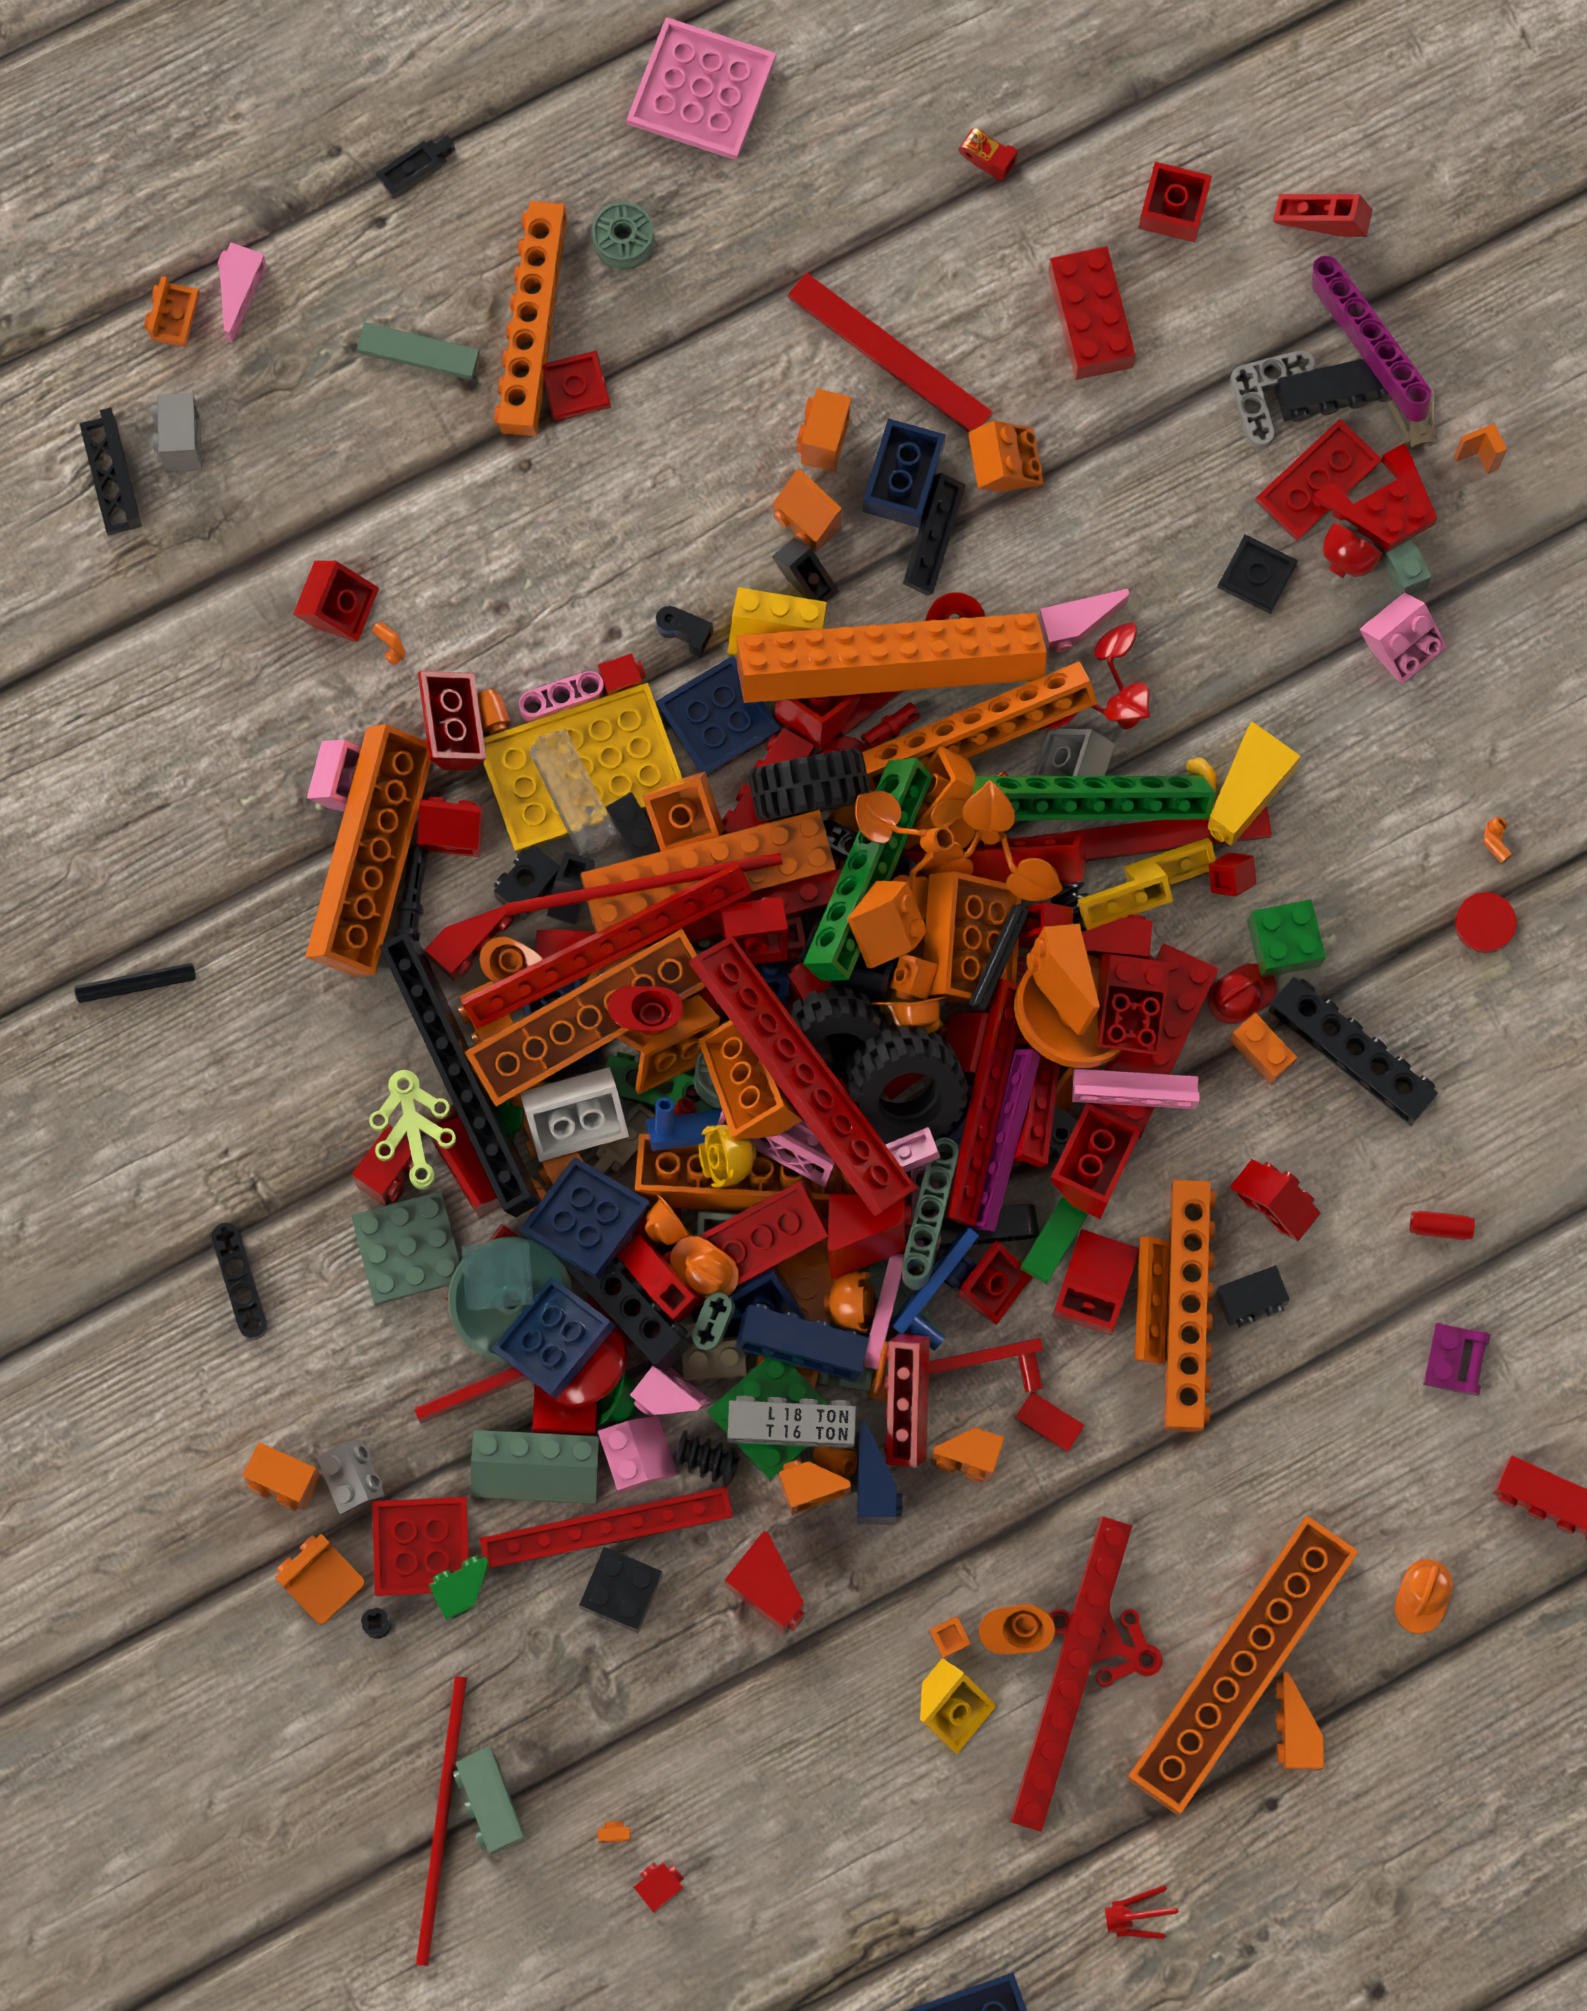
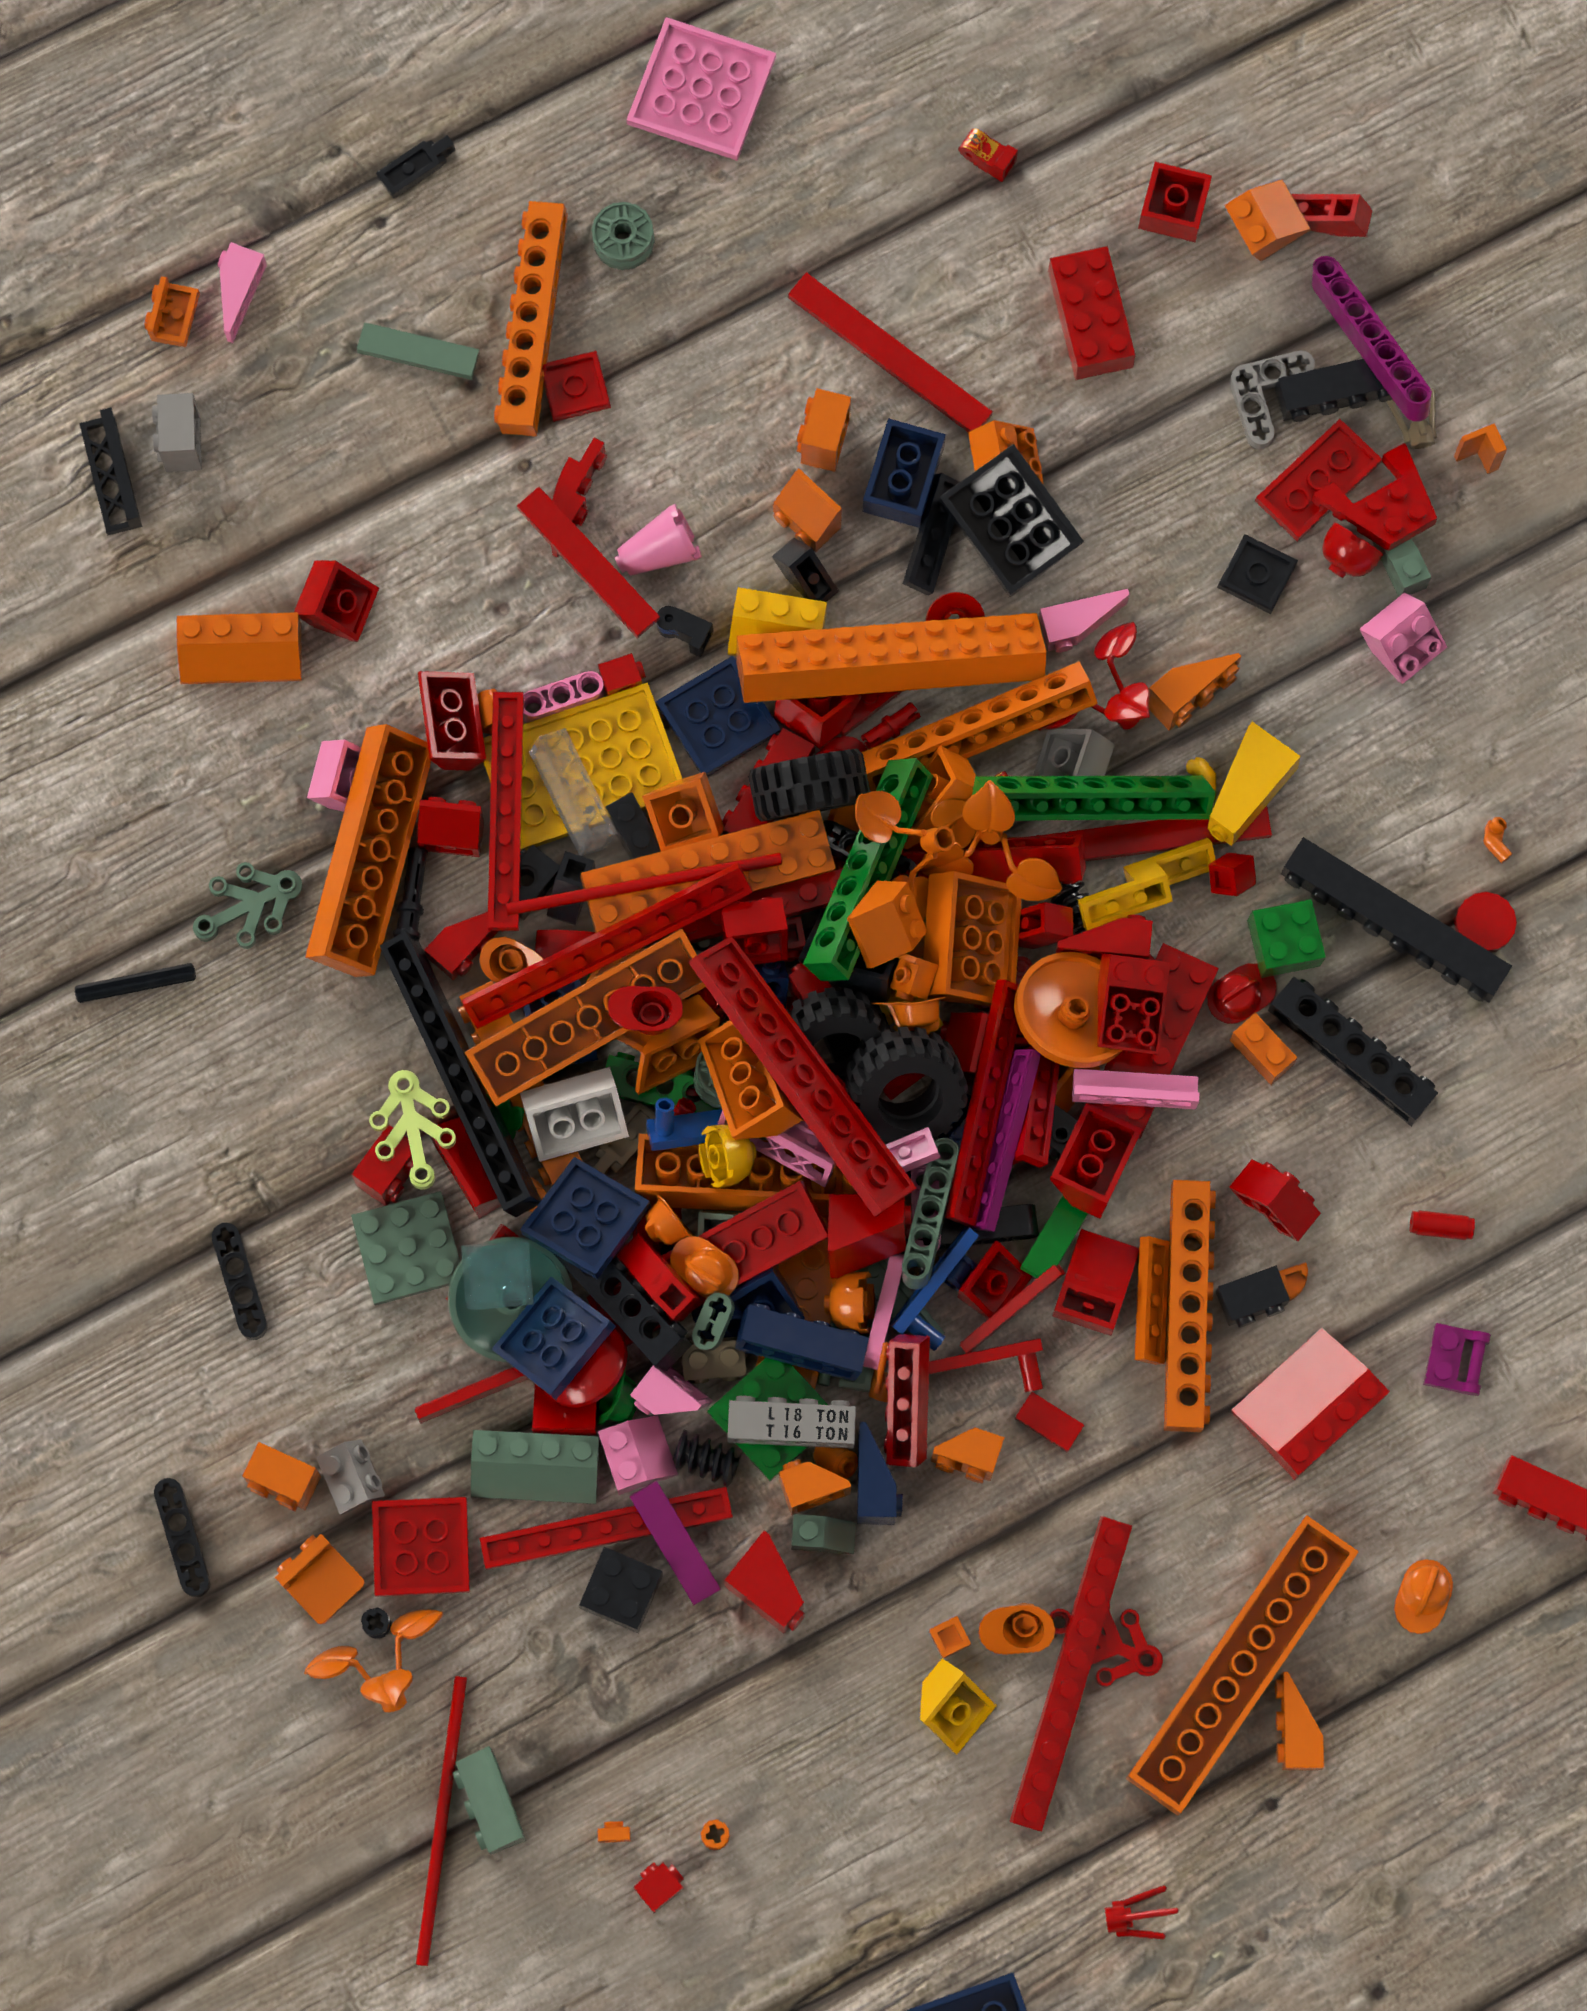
orange arm [372,621,406,665] -> none
green slope [429,1555,490,1623] -> none
black axle [969,904,1029,1012] -> none
orange slope [1027,924,1100,1035] -> none
none -> black beam [154,1478,211,1598]
none -> orange slope [177,612,302,684]
none -> sand green plant [193,862,303,949]
none -> orange plant [304,1609,444,1713]
none -> red plate [488,692,524,931]
none -> red tile [517,487,660,638]
none -> red slope [551,437,607,558]
none -> bright pink cone [615,504,702,576]
none -> magenta tile [630,1480,721,1605]
none -> orange bush [701,1819,730,1850]
none -> sand green slope [791,1514,856,1554]
none -> black slope [939,444,1084,597]
none -> red tile [960,1265,1066,1354]
none -> orange slope [1149,653,1241,731]
none -> orange slope [1224,179,1311,261]
none -> slope [1231,1328,1390,1480]
none -> orange tile [1279,1262,1308,1301]
none -> black brick [1281,837,1512,1003]

